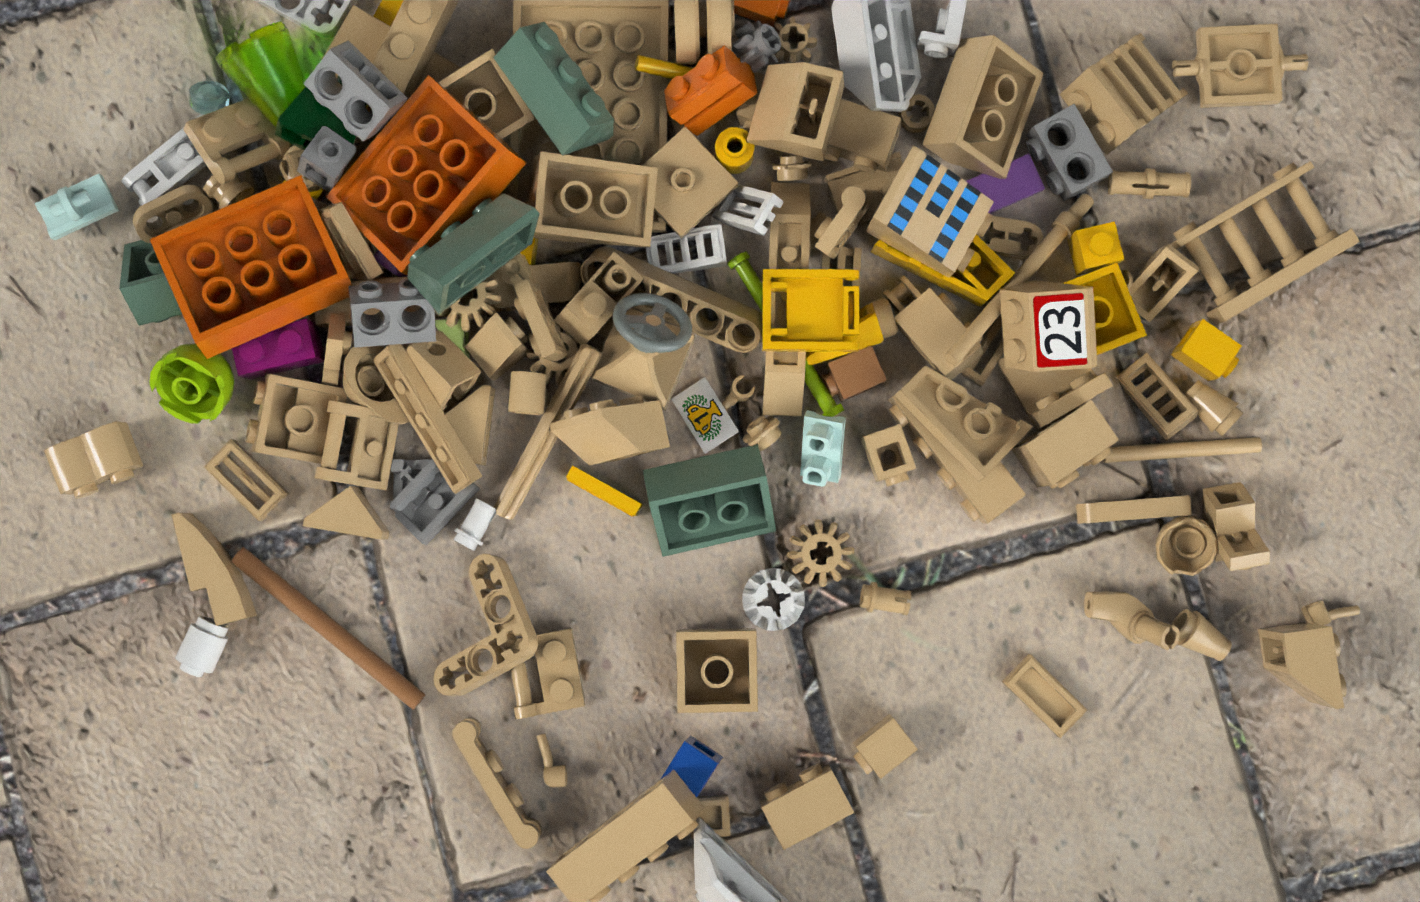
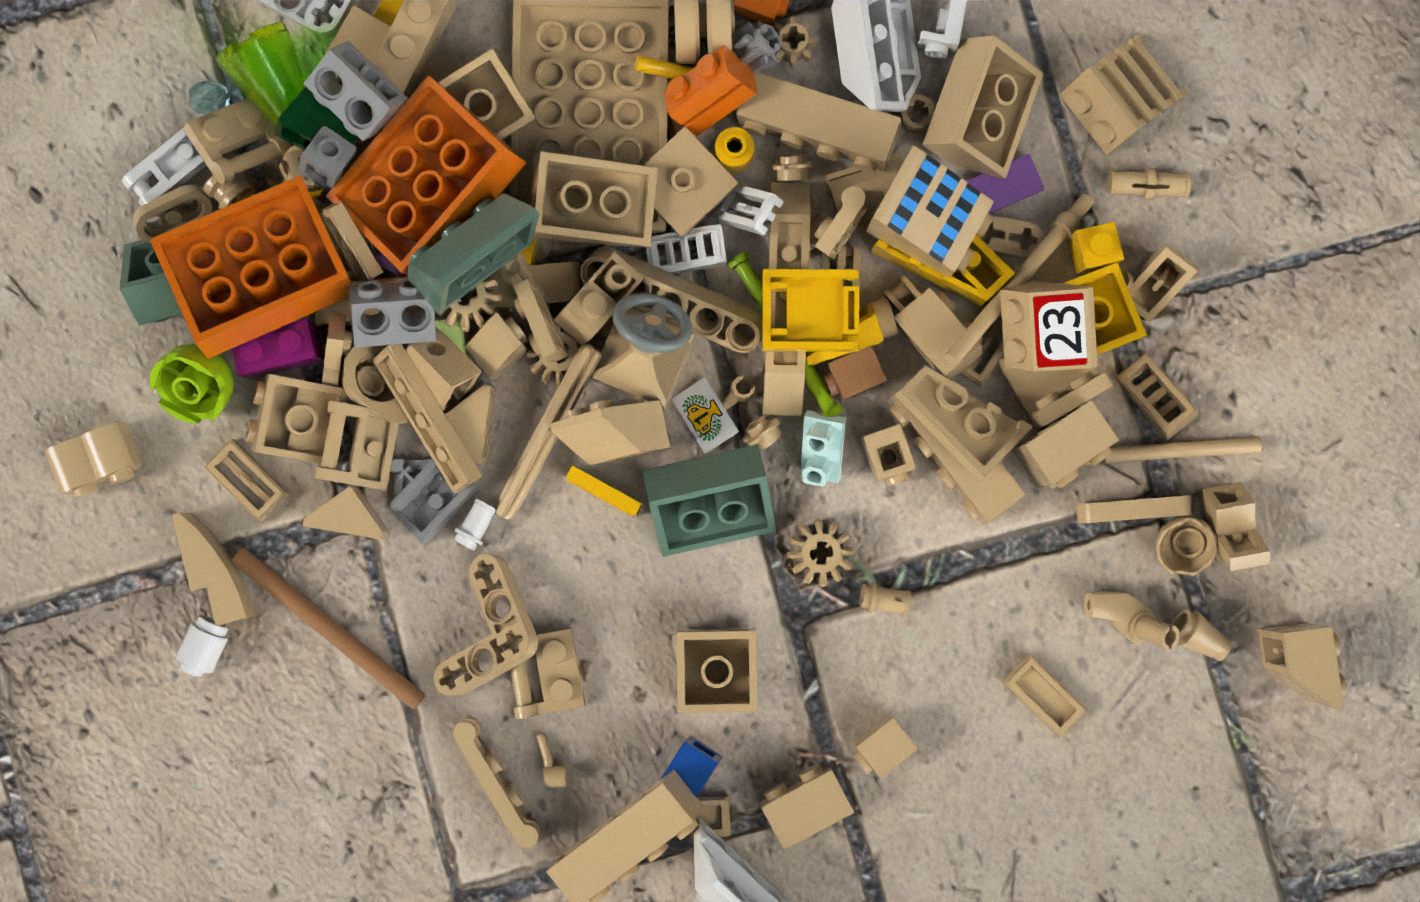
light aqua hips [35,174,119,240] -> none
sand green slope [493,22,614,156] -> none
tan piece [508,371,551,415] -> none
white gear [742,568,805,631] -> none
tan slope [747,62,845,162] -> none
light grey brick [1026,104,1113,202] -> none
tan fence [1169,161,1360,326] -> none
yellow brick [1170,319,1242,381] -> none
tan plate [1171,24,1308,108] -> none
tan cone [1185,380,1243,436] -> none
tan hand [1301,600,1360,625] -> none

